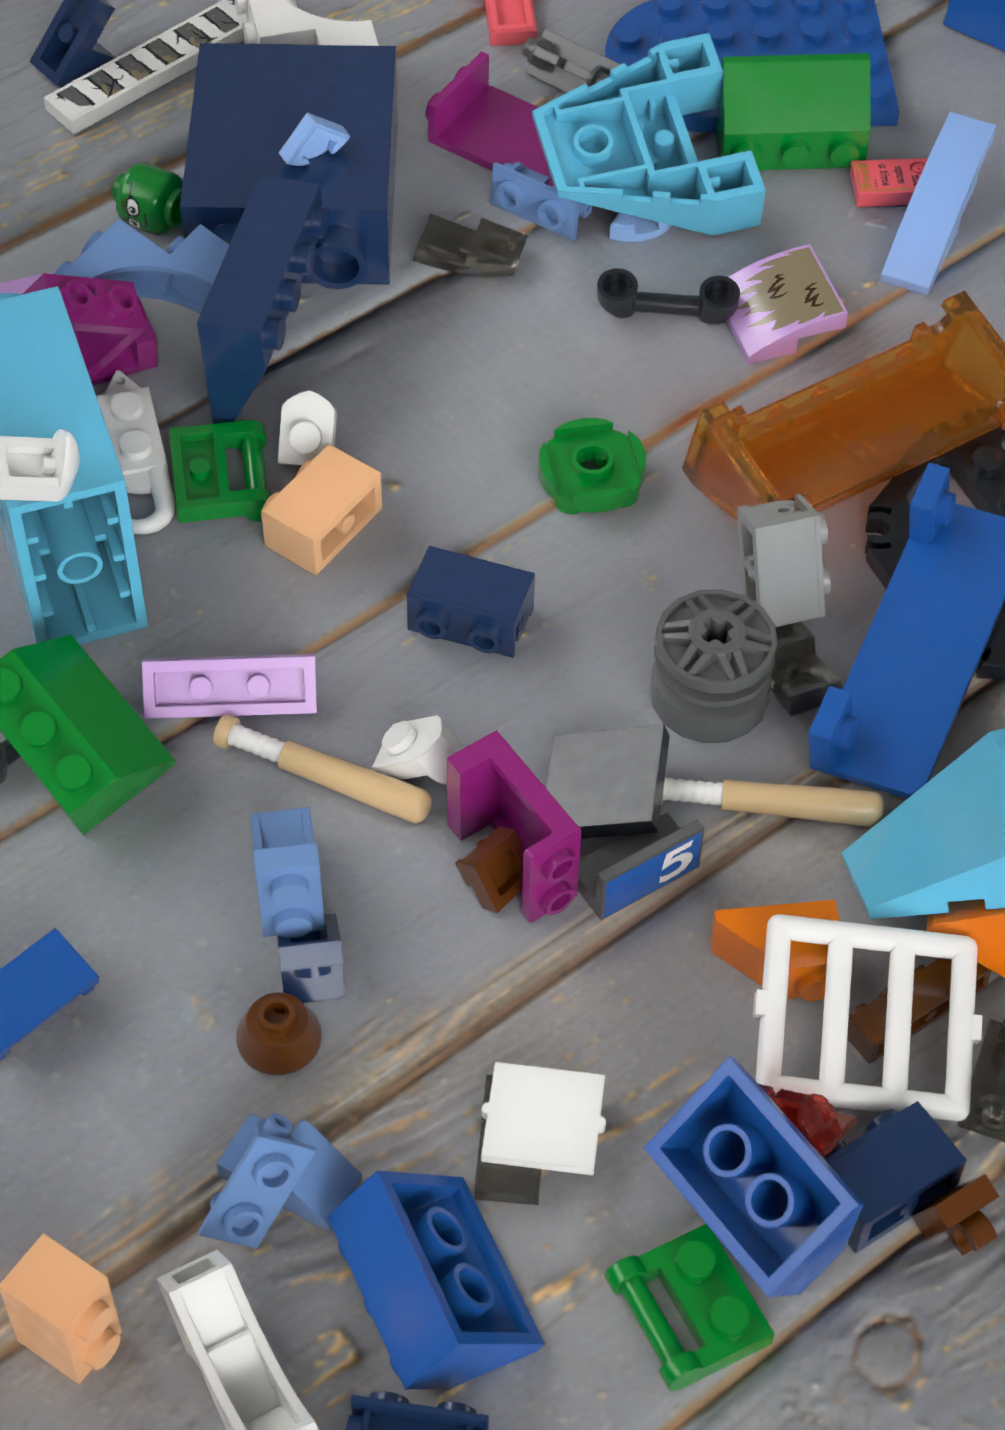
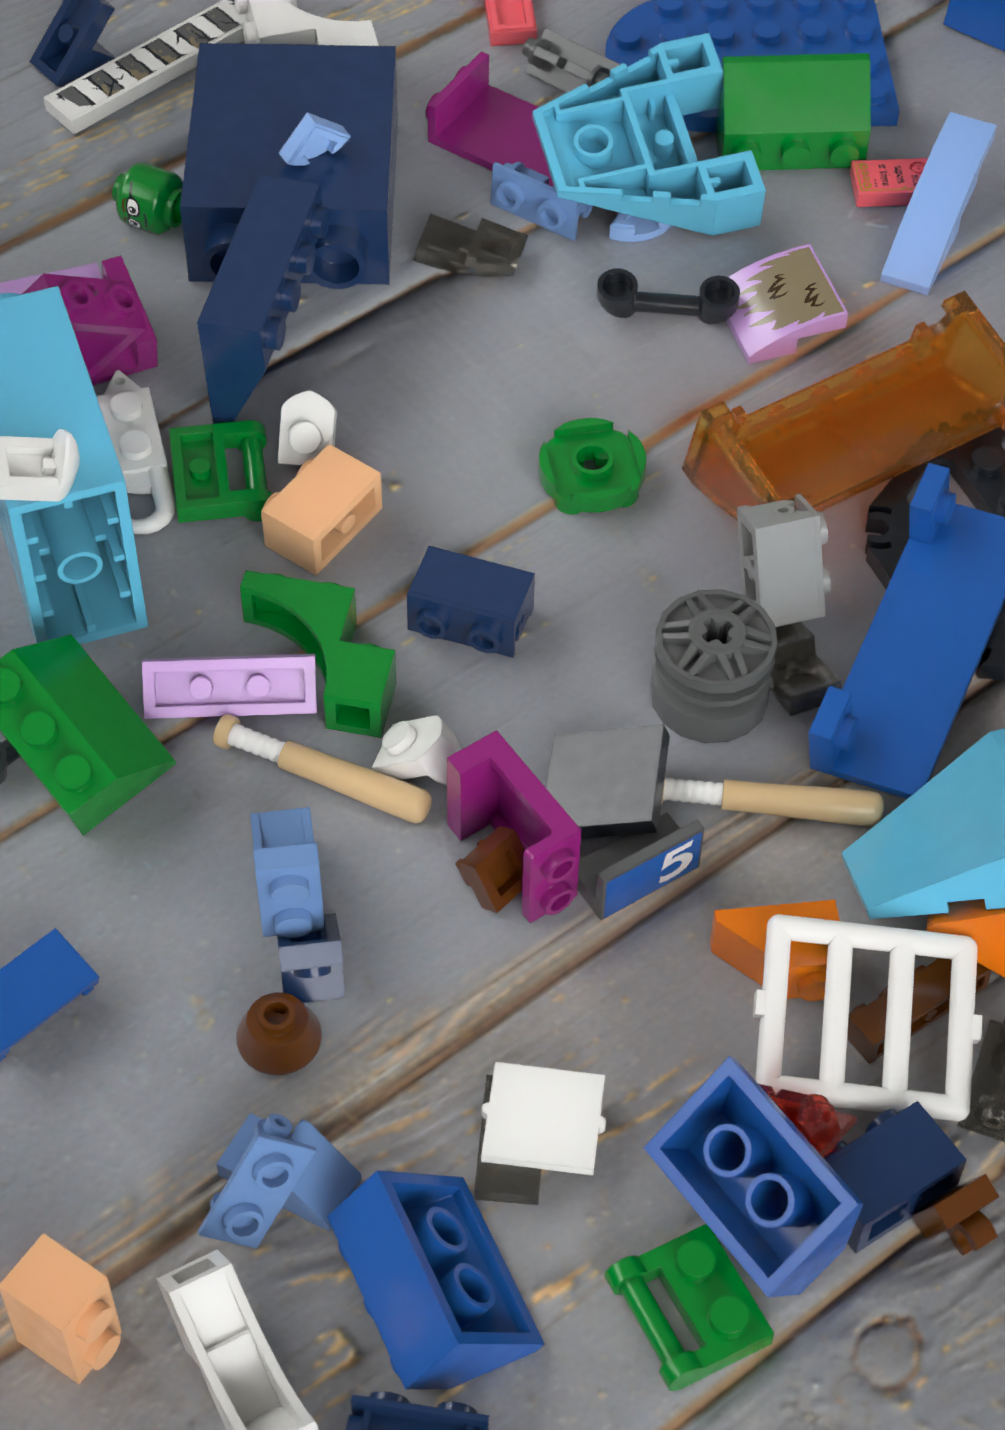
medium blue arch [54,218,229,314] -> none
none -> green arch [240,570,397,738]

